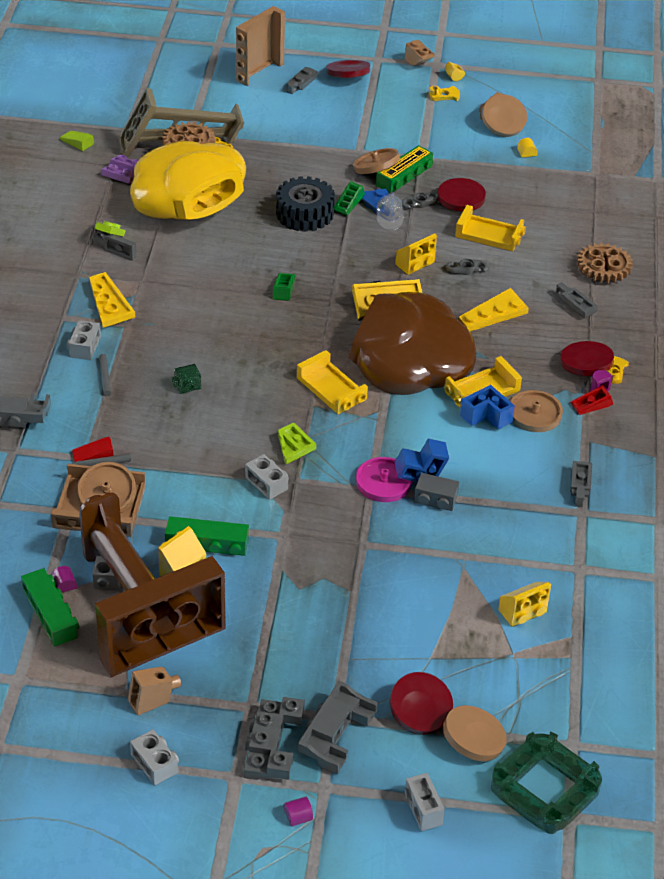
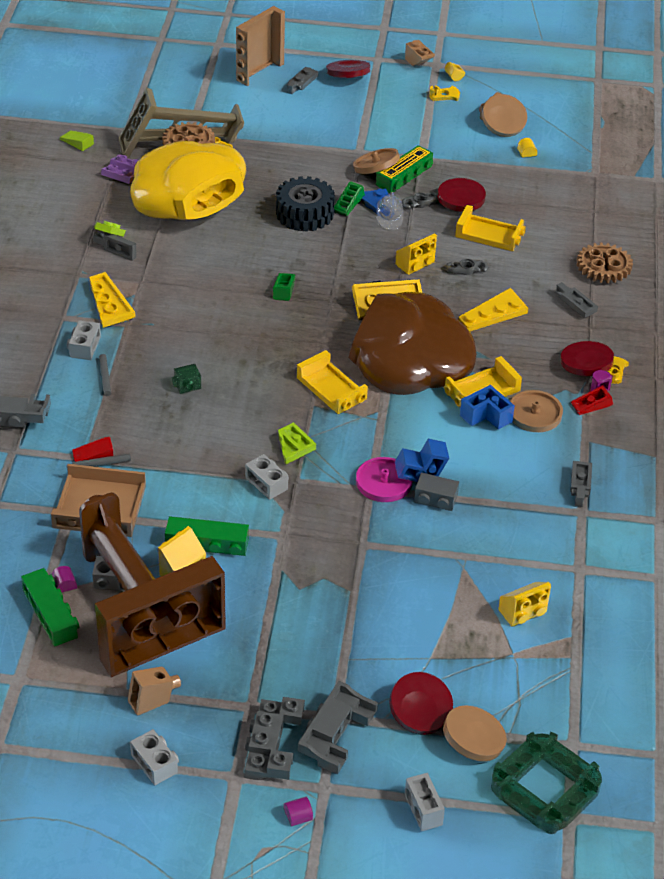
medium nougat piece [78,462,136,513] -> none

